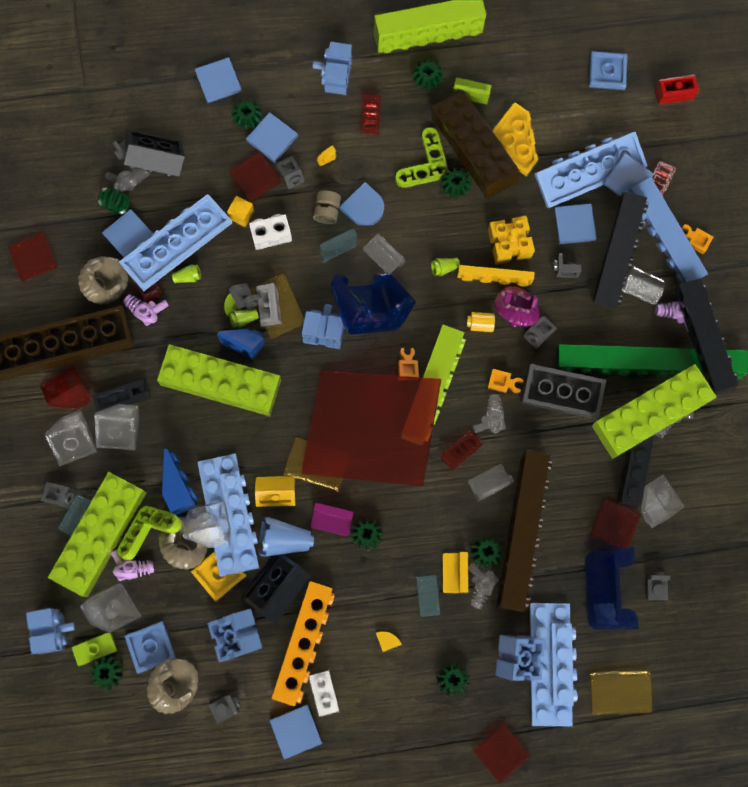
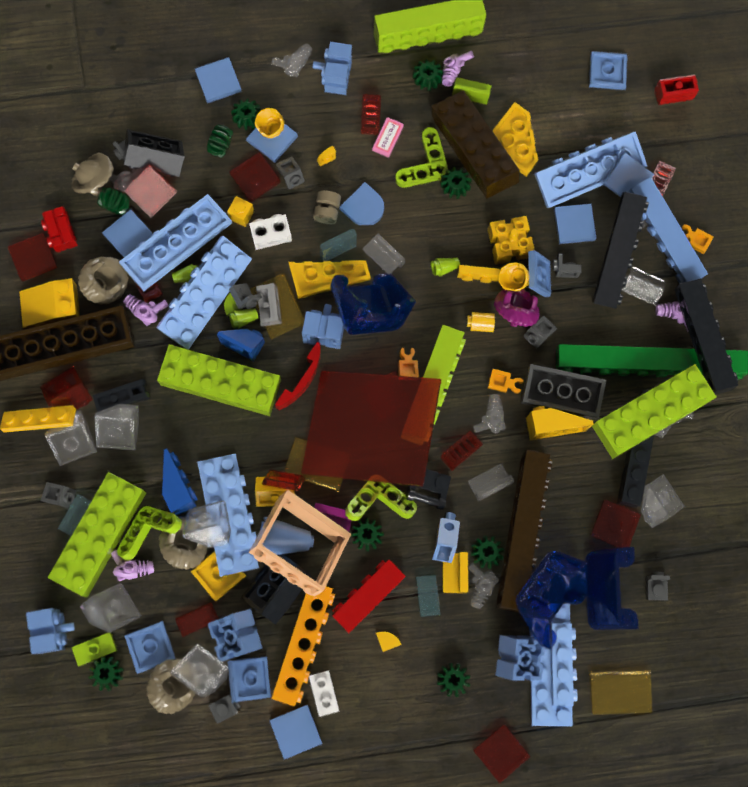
none -> yellow plate [0,405,76,432]
none -> yellow slope [19,278,80,328]
none -> red brick [41,206,78,252]
none -> dark tan piece [71,153,114,196]
none -> clear red tile [124,164,177,218]
none -> light blue plate [156,236,252,350]
none -> clear slope [170,643,229,698]
none -> clear red tile [175,602,219,637]
none -> dark green gear [207,124,233,158]
none -> medium blue tile [228,656,271,702]
none -> light nougat window [249,490,351,597]
none -> yellow hair [255,108,284,139]
none -> clear red tile [262,470,305,491]
none -> clear piece [272,44,313,77]
none -> red slope [275,342,321,410]
none -> yellow wing [288,260,371,299]
none -> red brick [332,560,406,633]
none -> lime beam [345,475,417,521]
none -> tile [372,117,404,158]
none -> black plate [406,466,451,510]
none -> medium blue torso [432,512,460,563]
none -> lavender piece [442,51,474,87]
none -> yellow hair [498,262,529,291]
none -> clear blue windscreen [516,551,588,650]
none -> yellow slope [526,406,594,441]
none -> medium blue tile [528,250,551,297]

